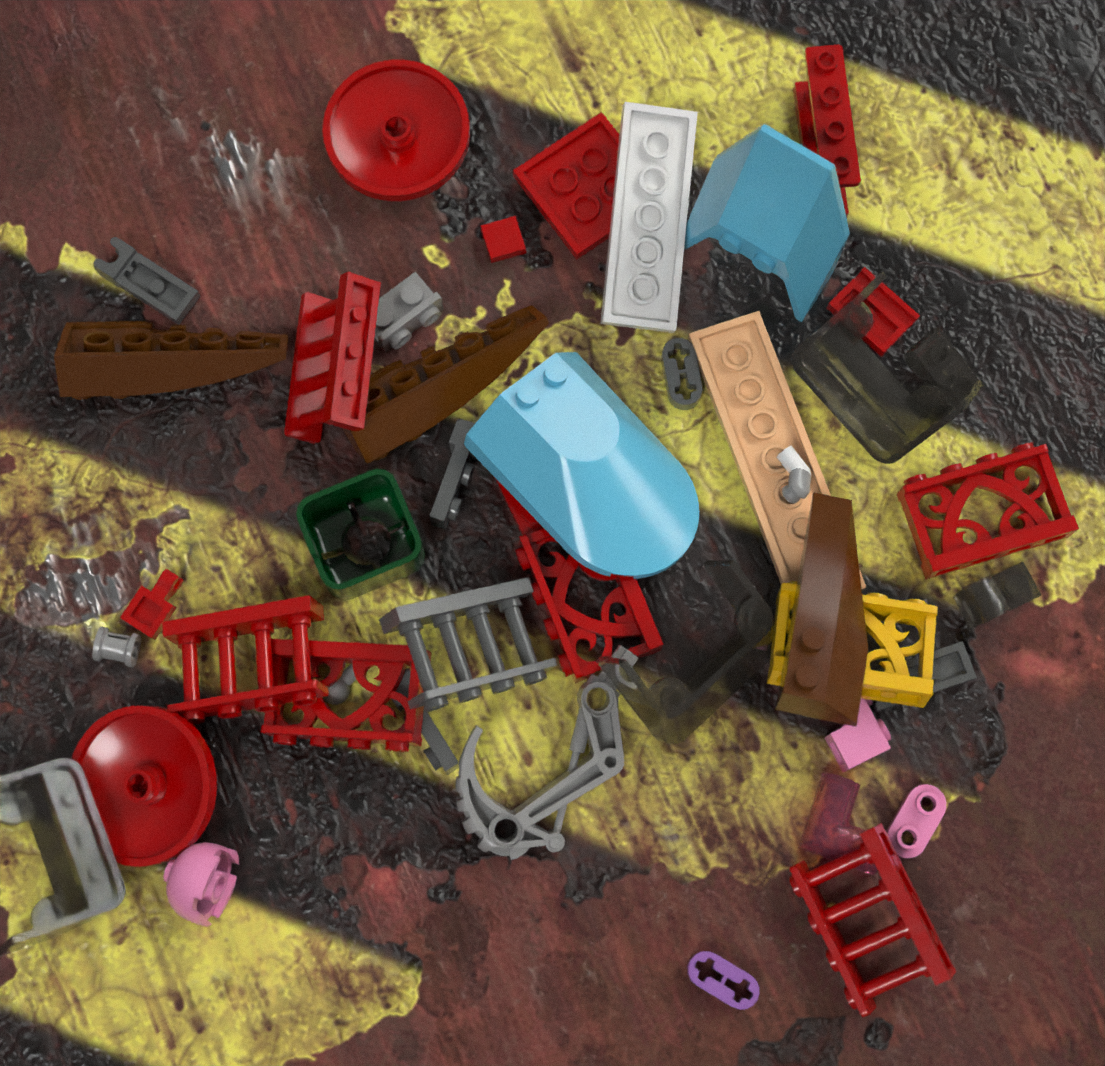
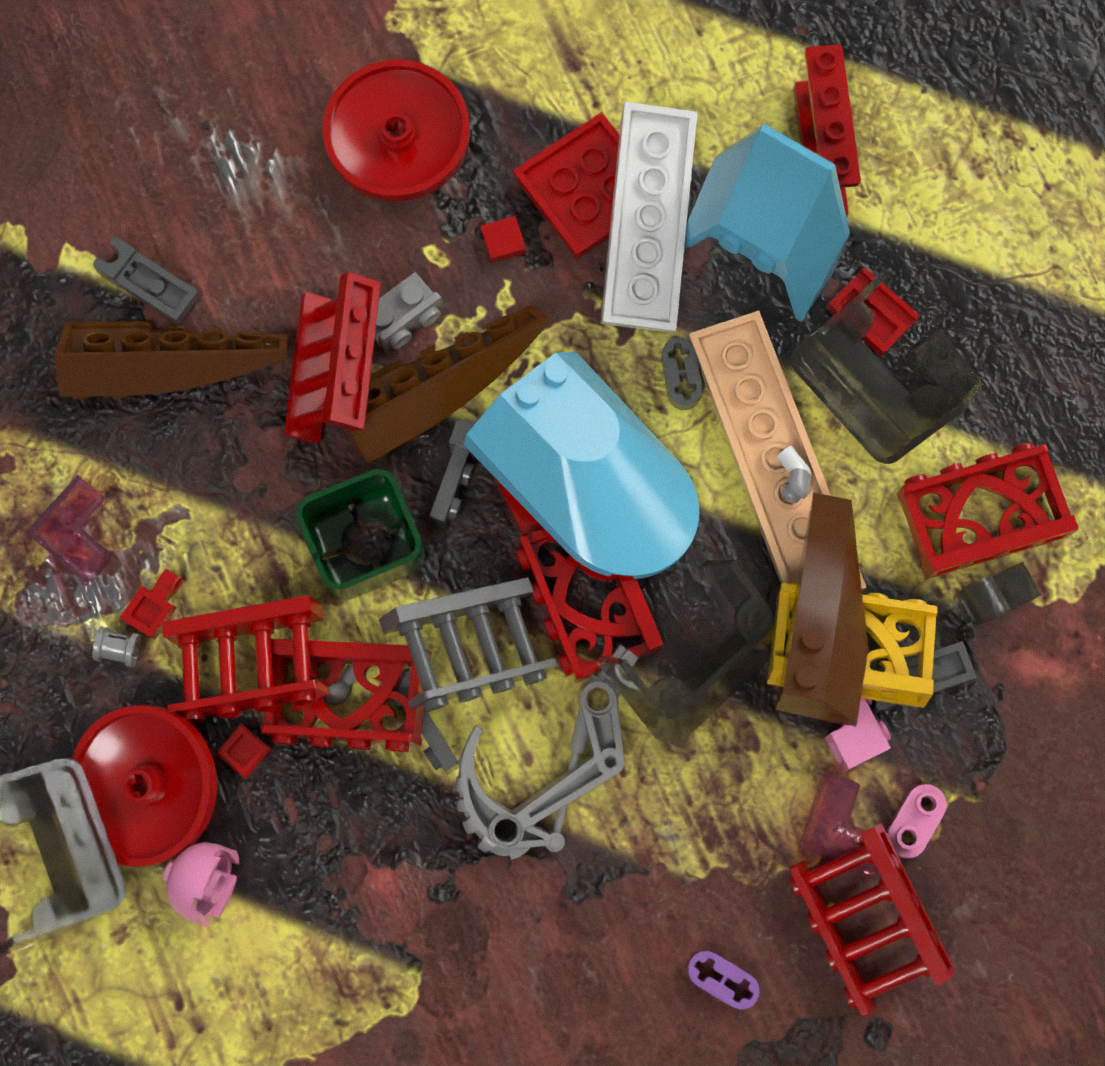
none -> clear pink brick [26,475,111,582]
none -> red tile [215,723,273,780]

